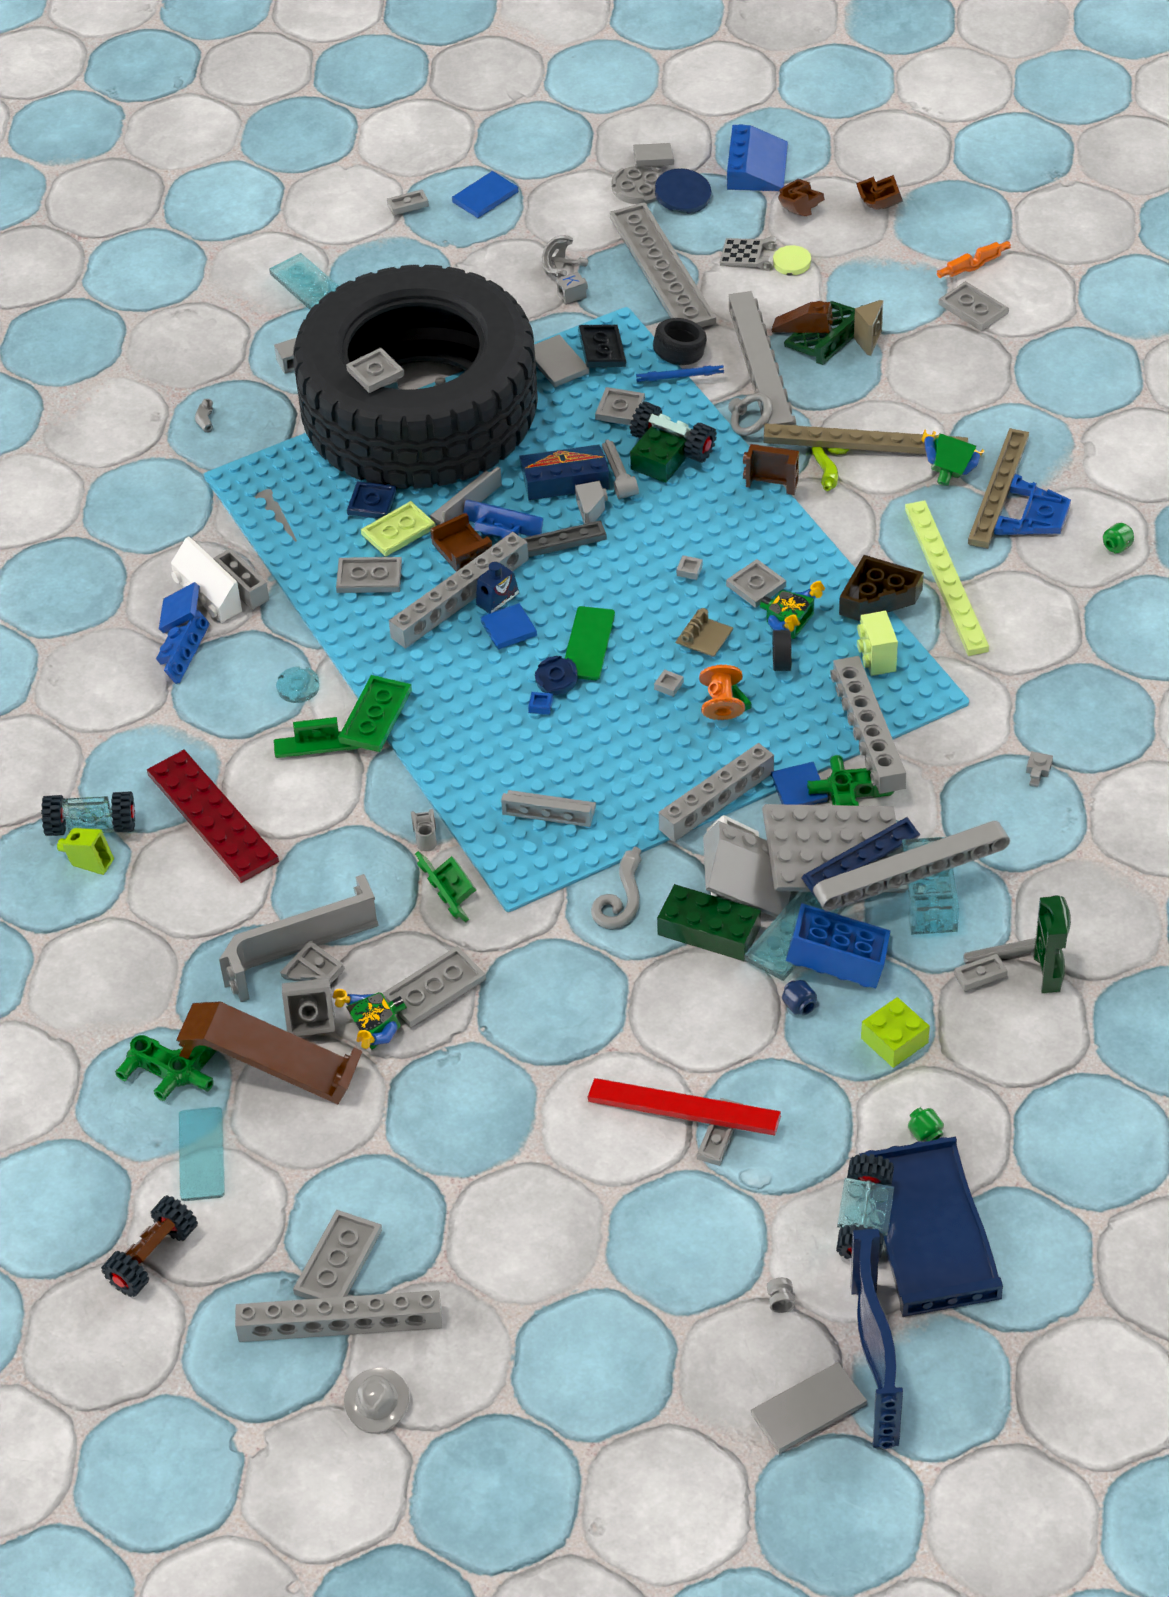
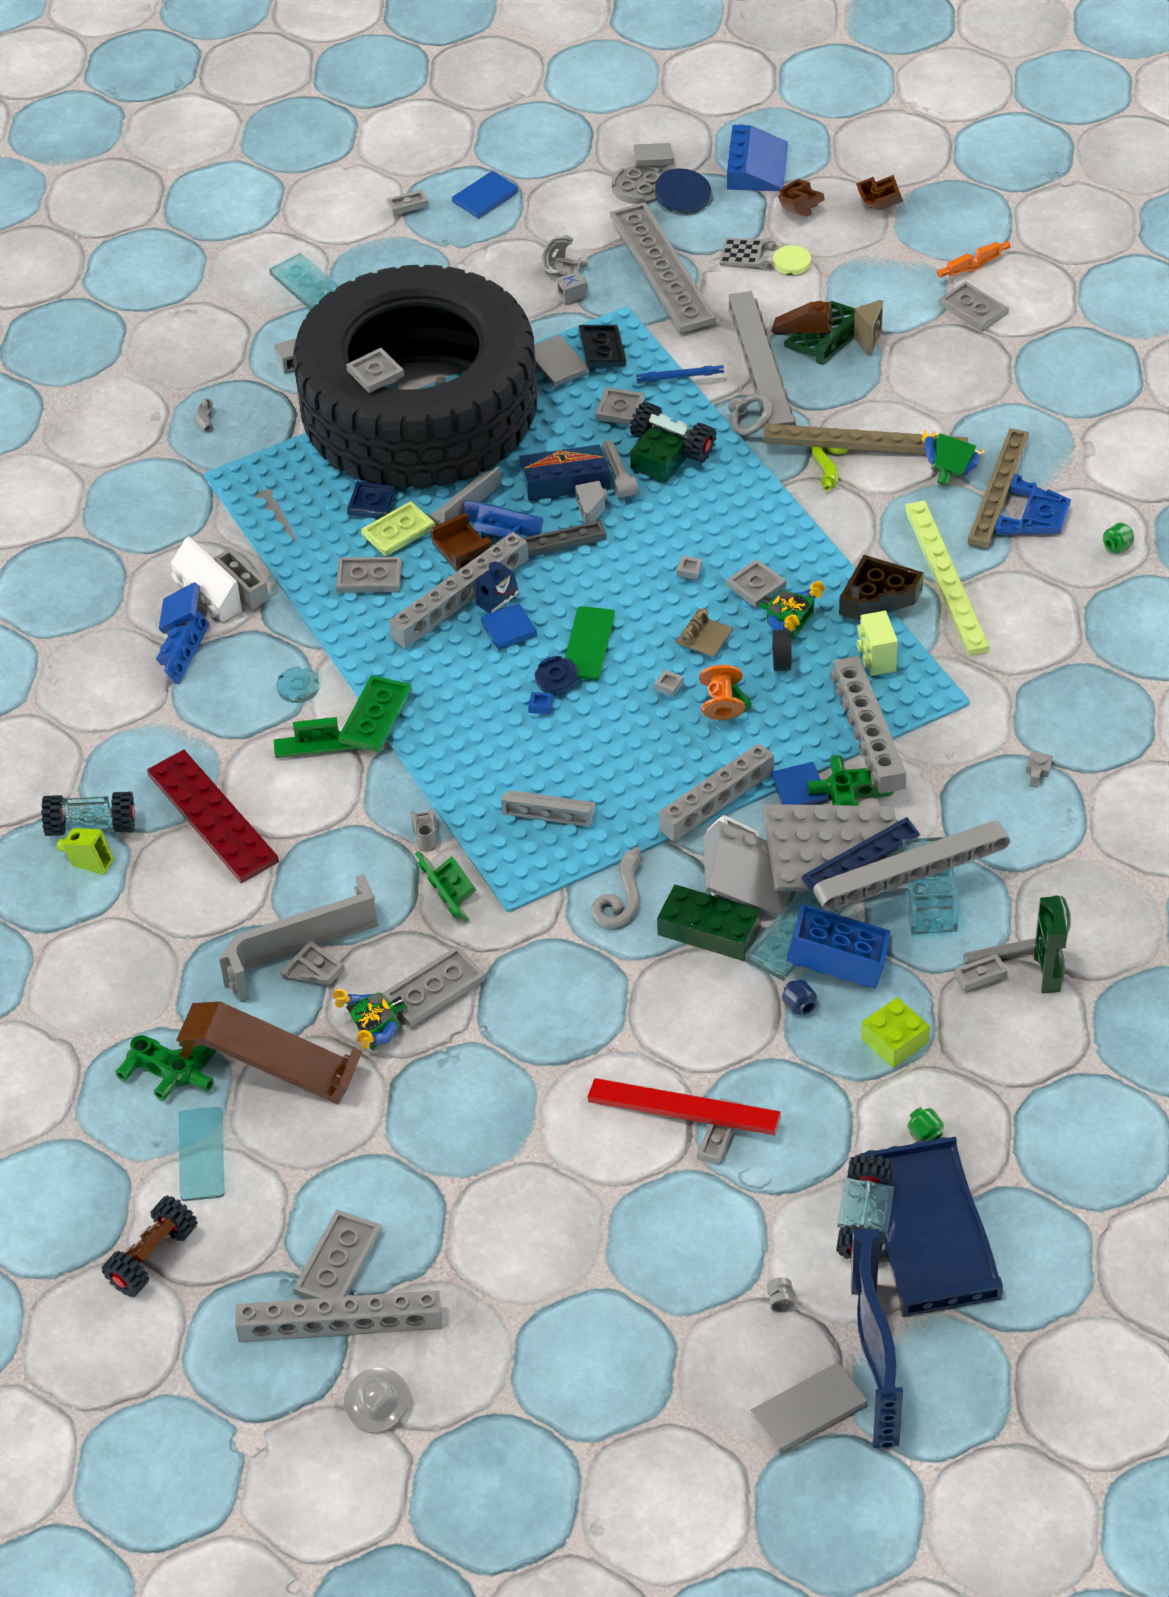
light grey brick [282,978,335,1036] -> none
black tyre [653,318,707,365] -> none
reddish brown panel [743,444,799,495] -> none

